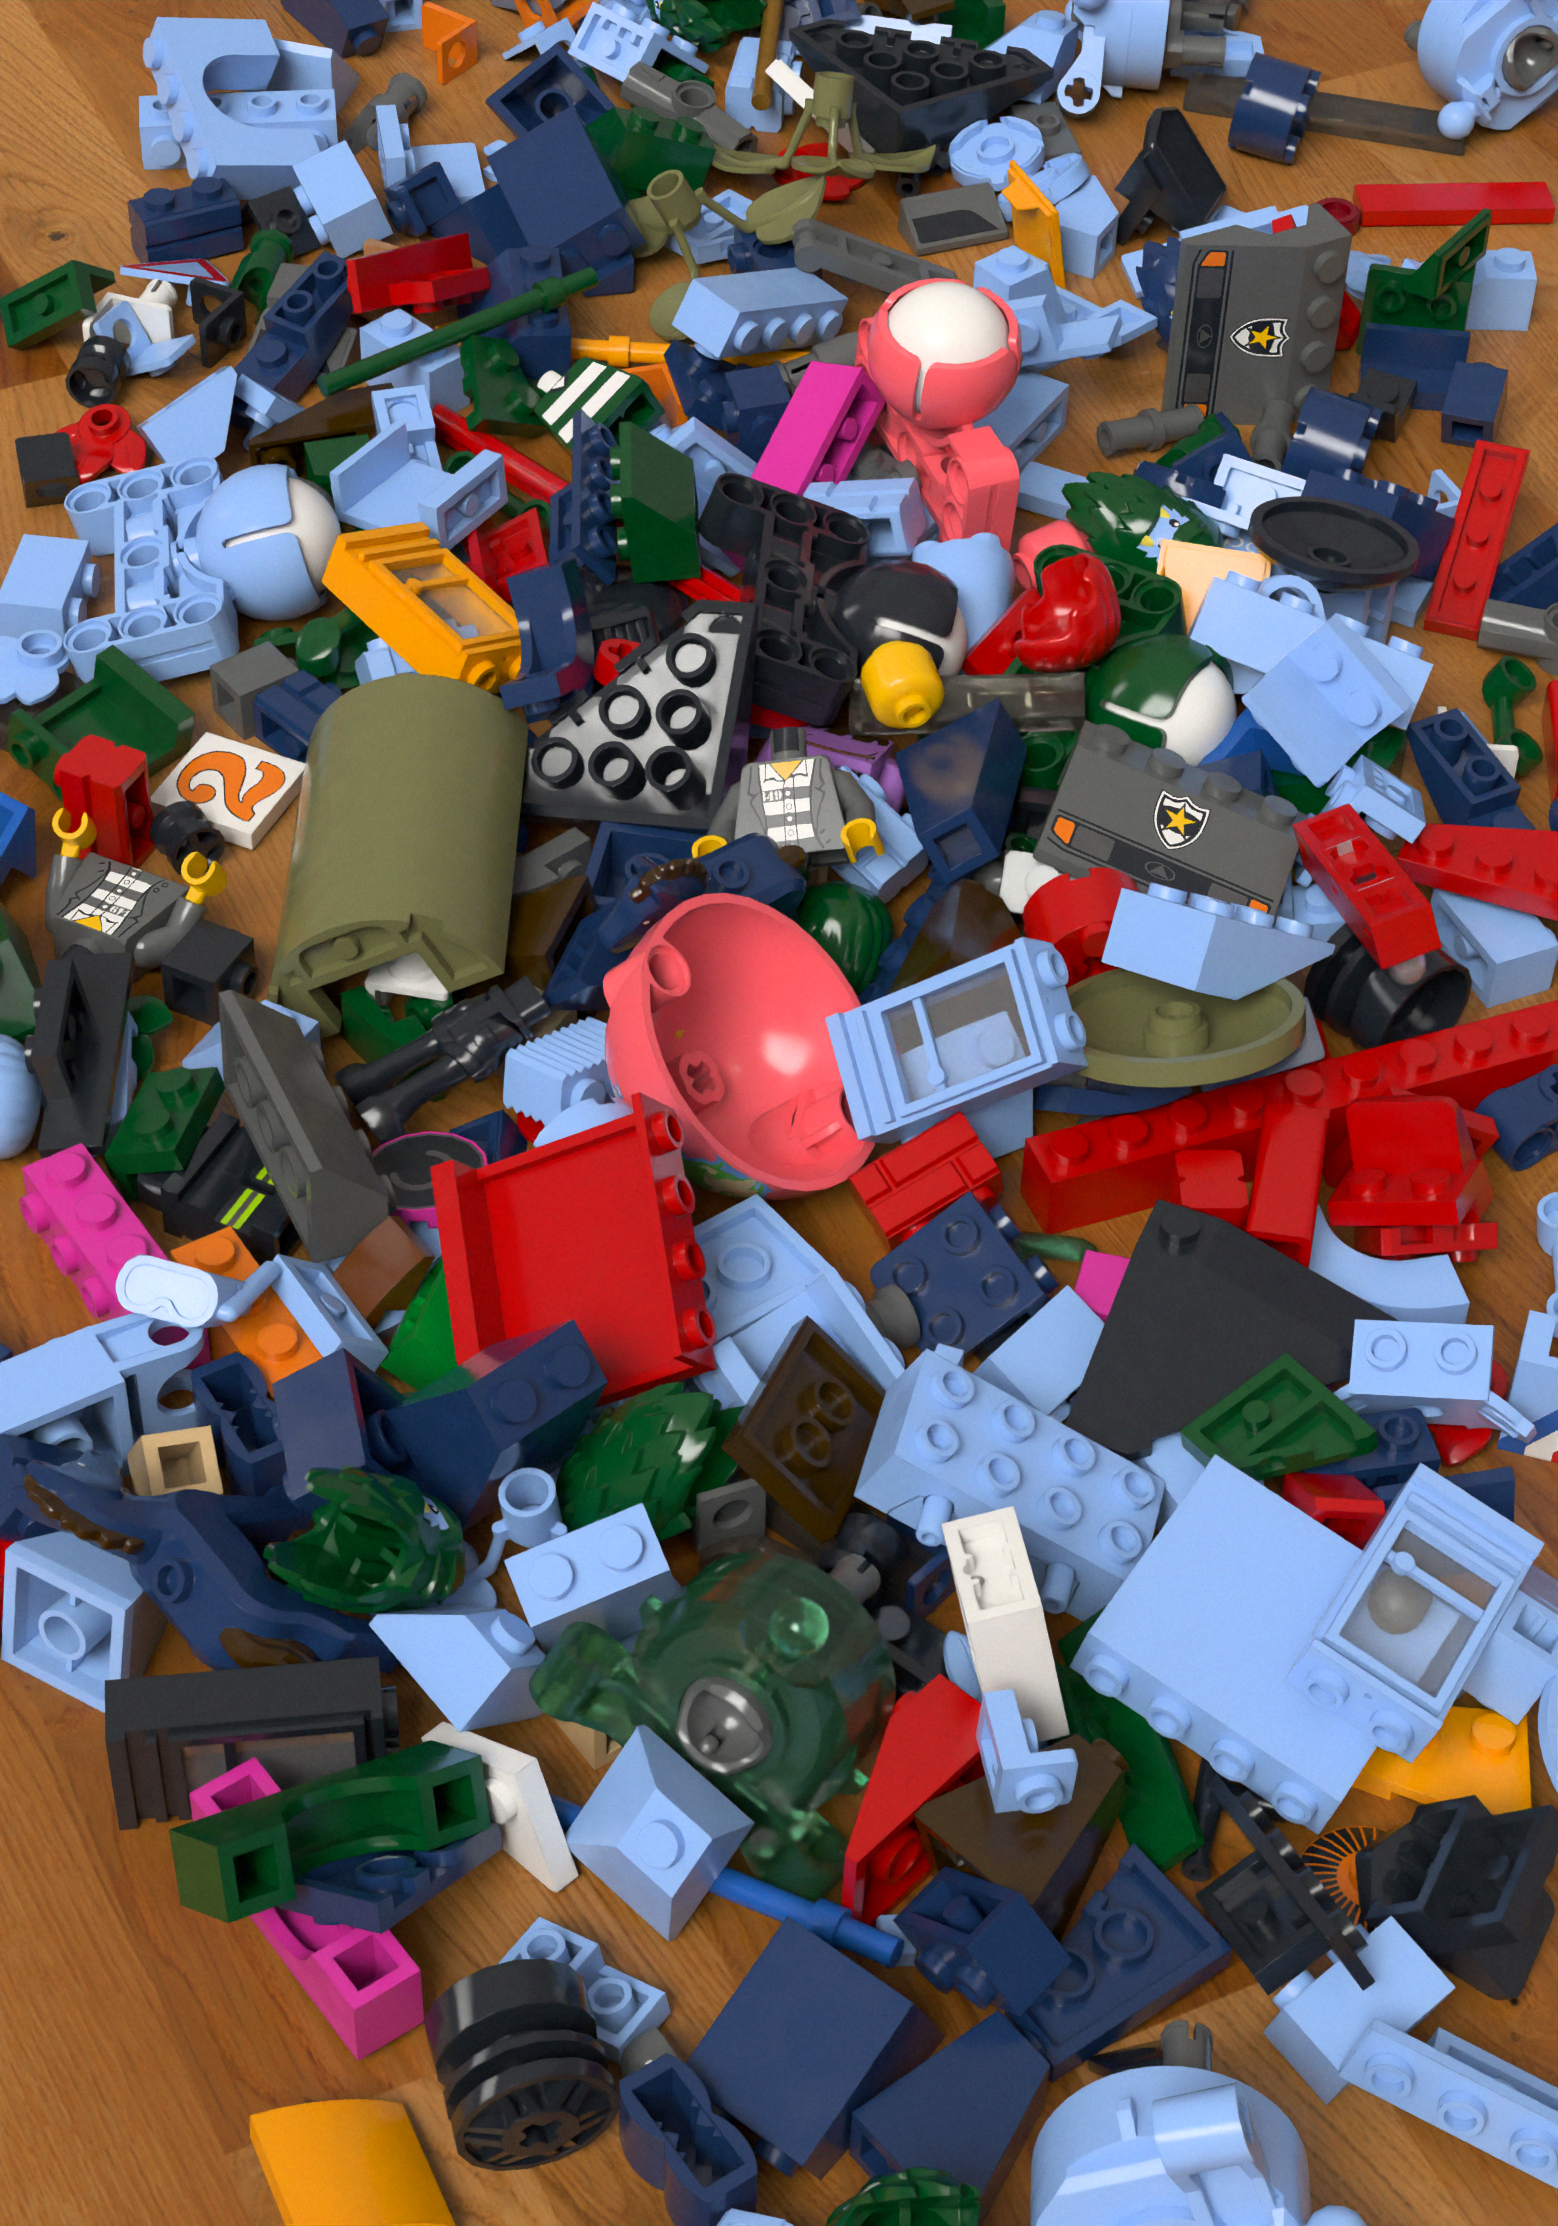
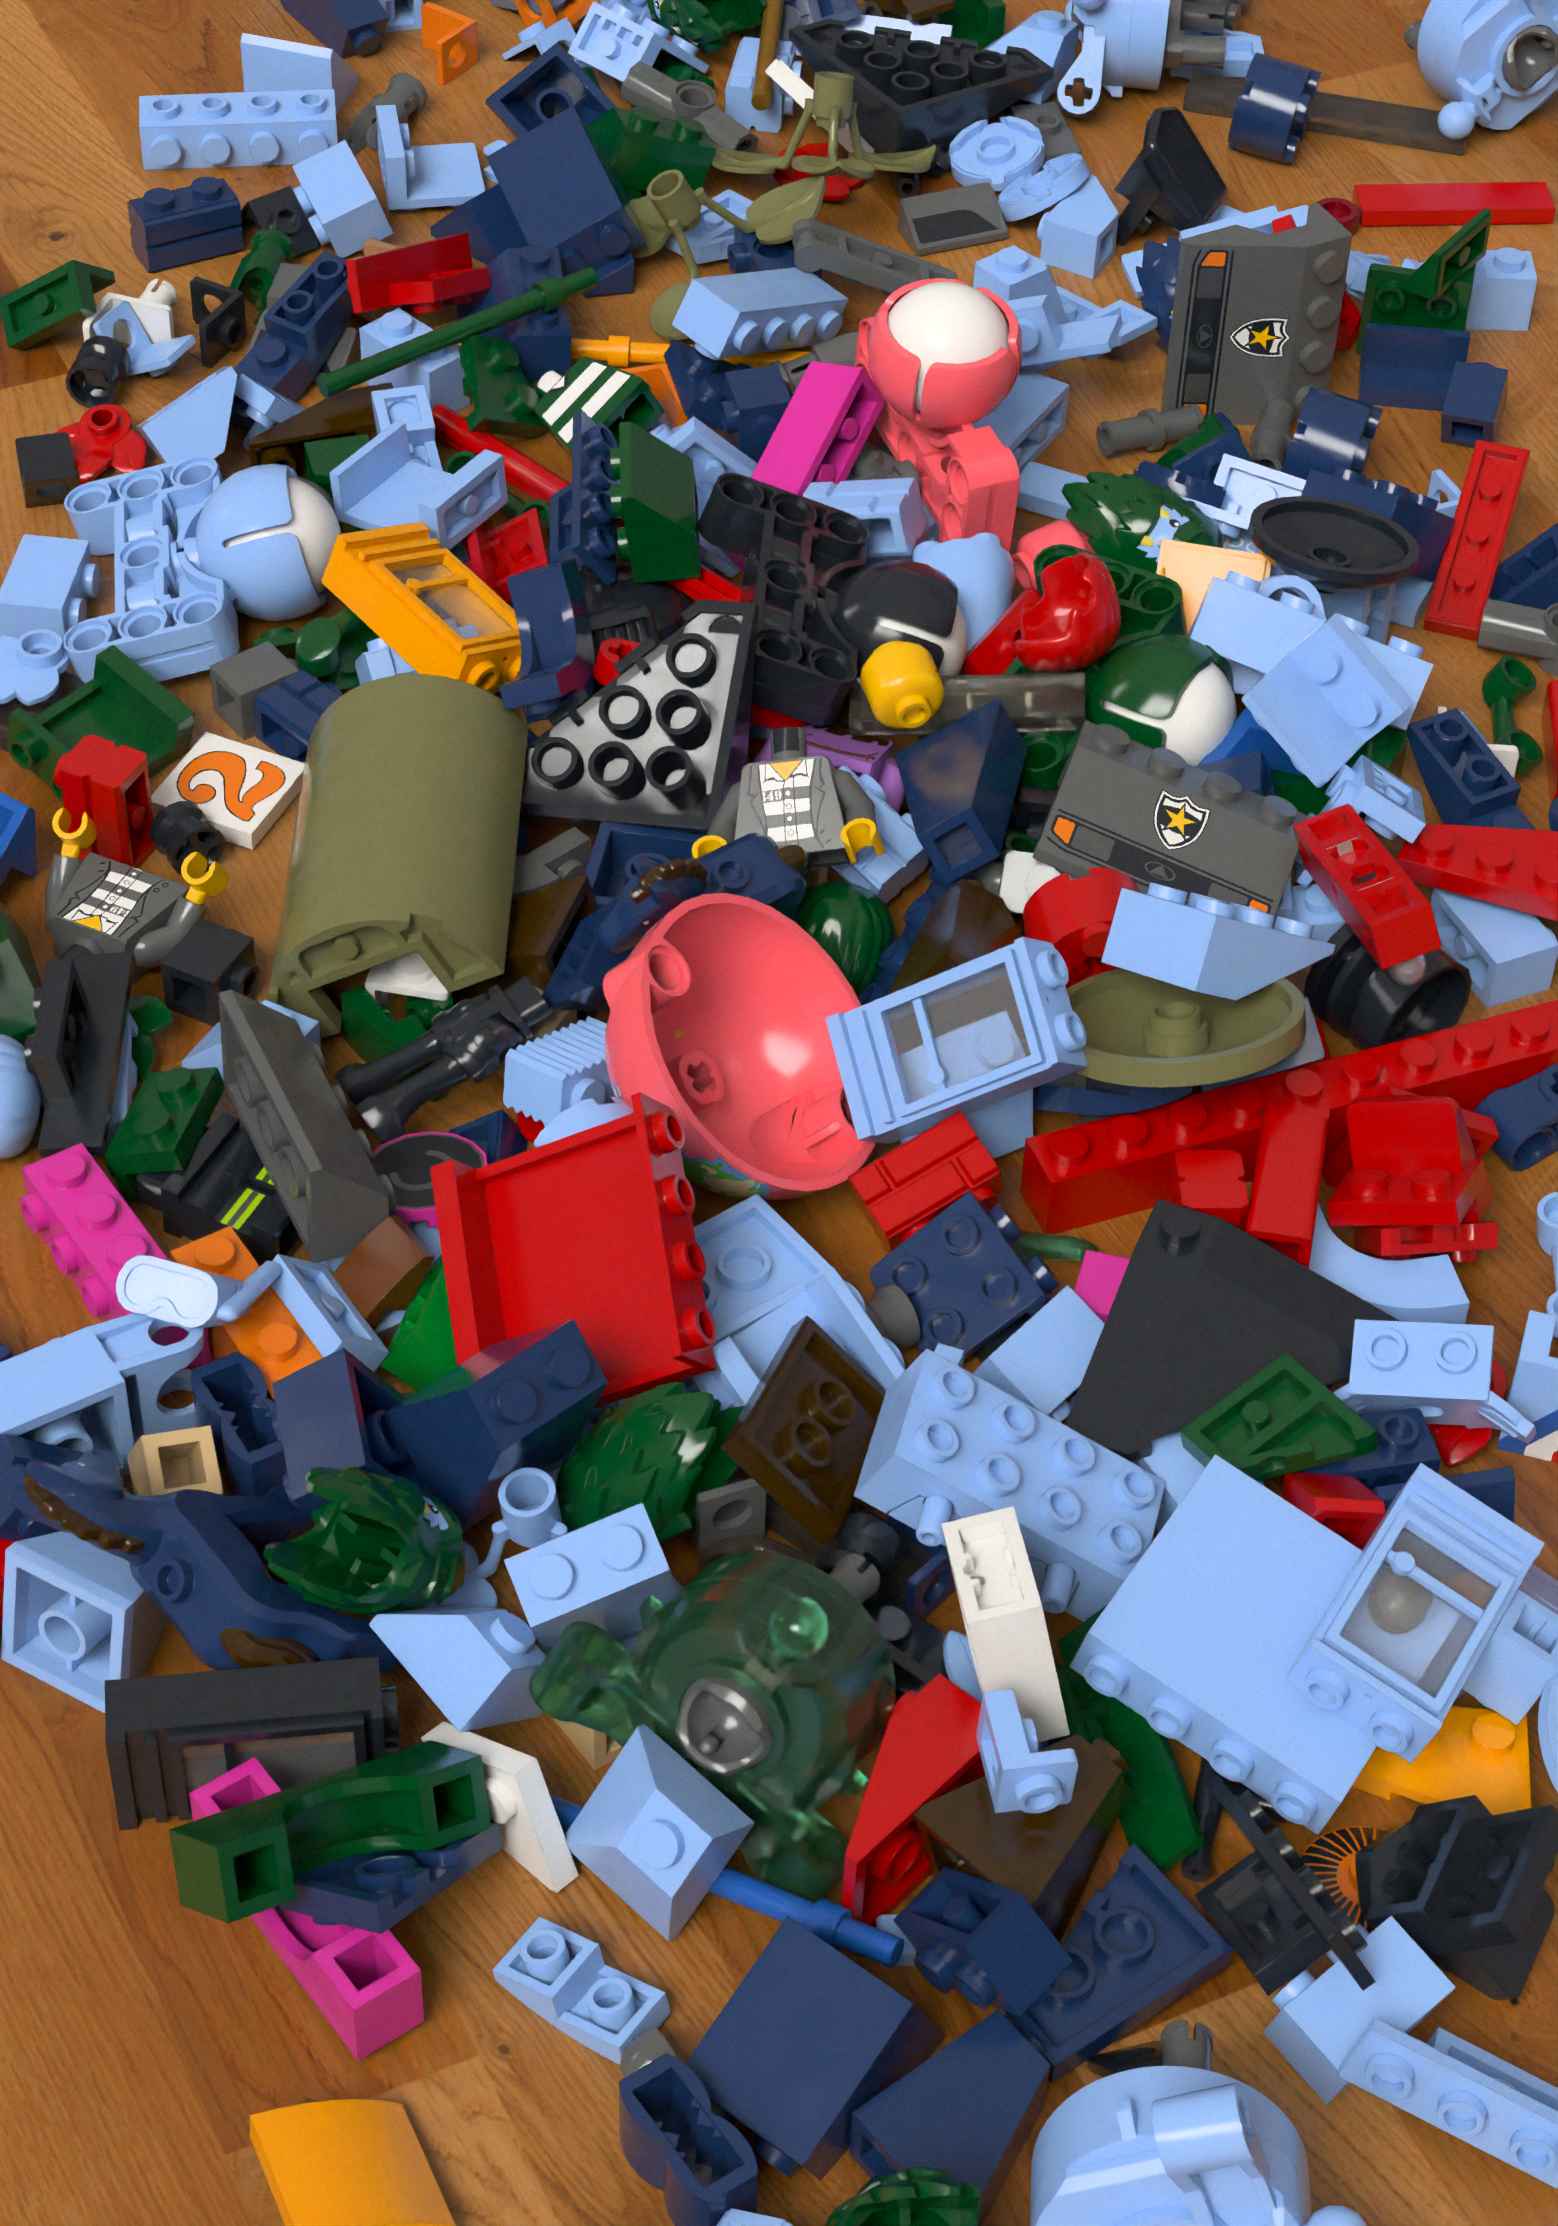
light blue piece [120,259,229,306] -> none
light blue arch [143,17,320,200] -> none
dark blue bracket [383,162,461,237] -> none
black wheel [424,1959,619,2171] -> none
light orange piece [1001,160,1066,290] -> none
black bracket [1348,367,1417,443] -> none

